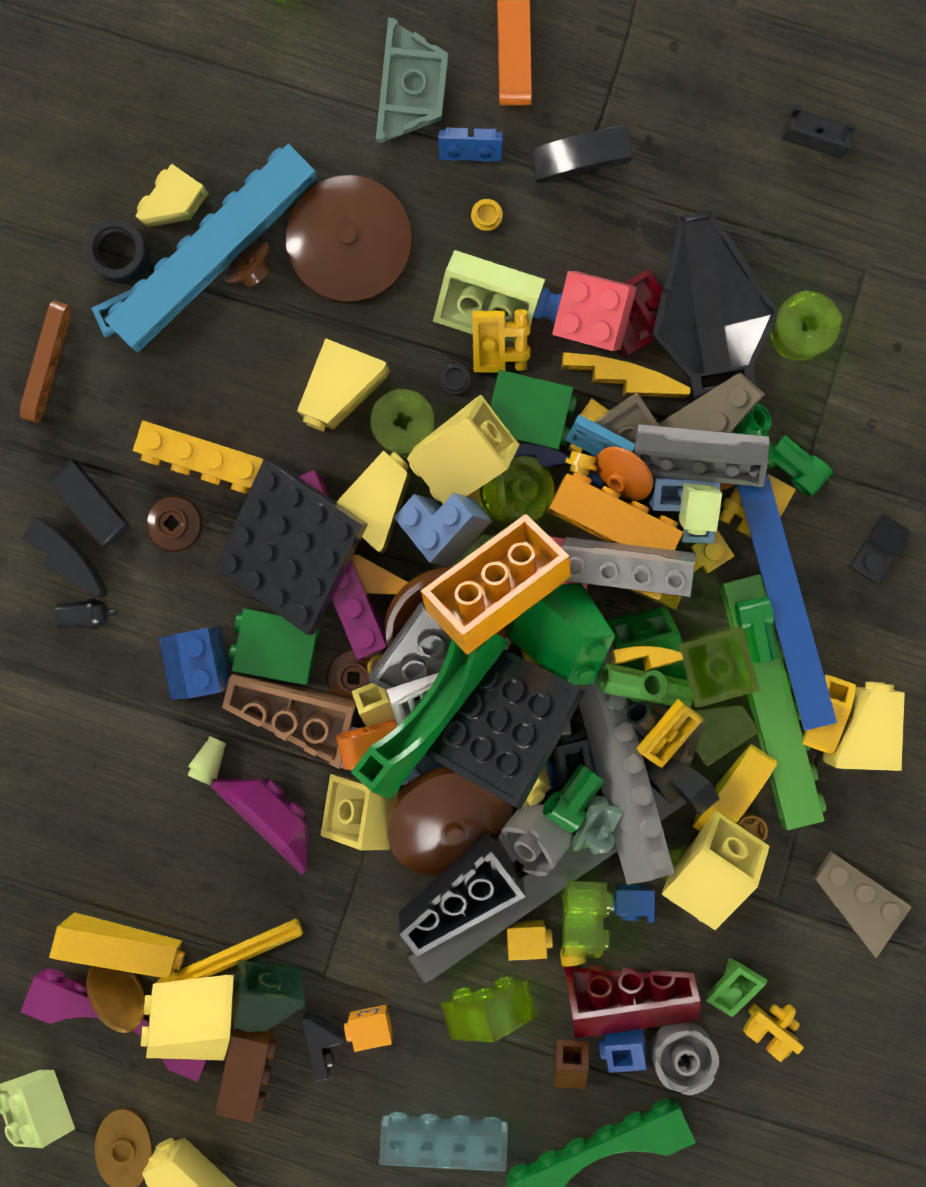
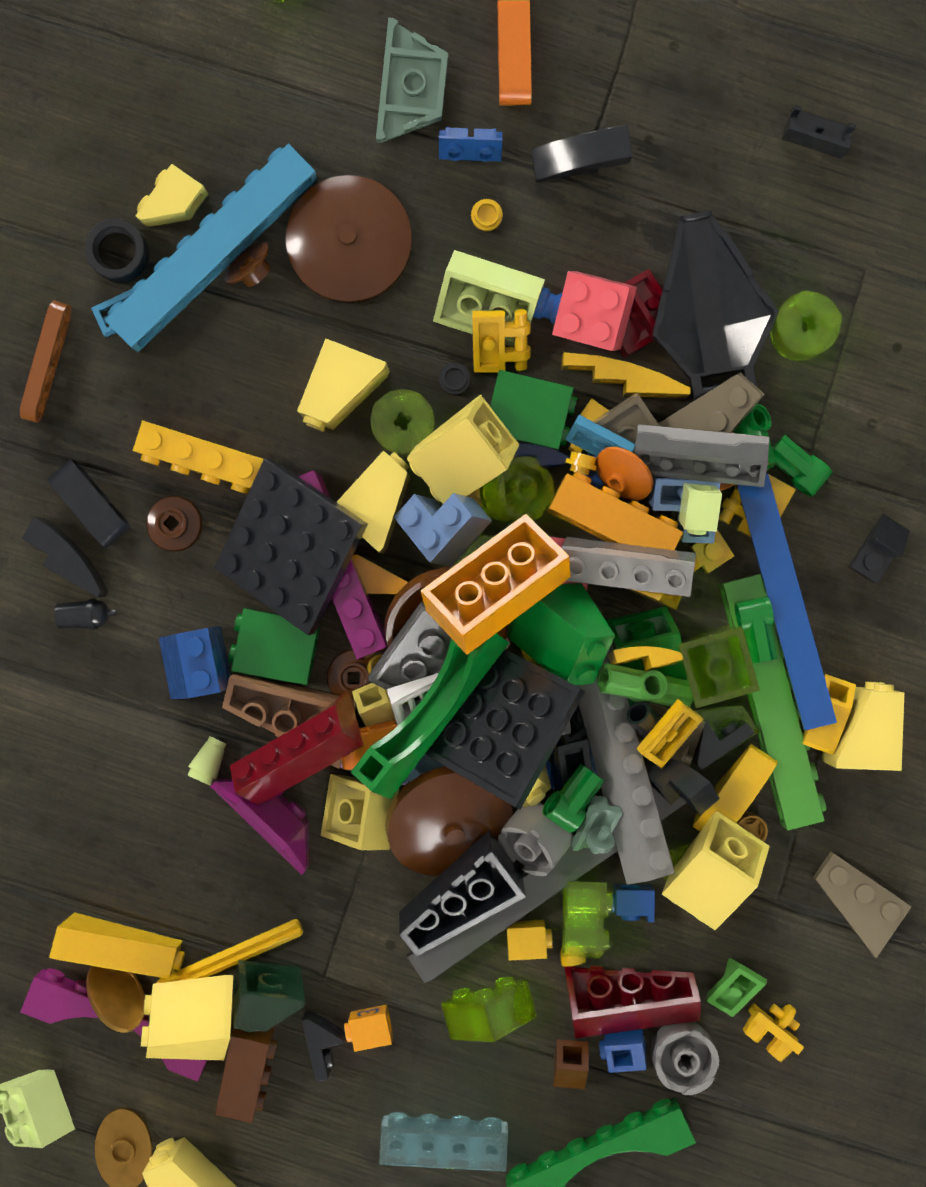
none -> dark red wedge [230,691,364,806]
none -> black slope [693,719,754,770]

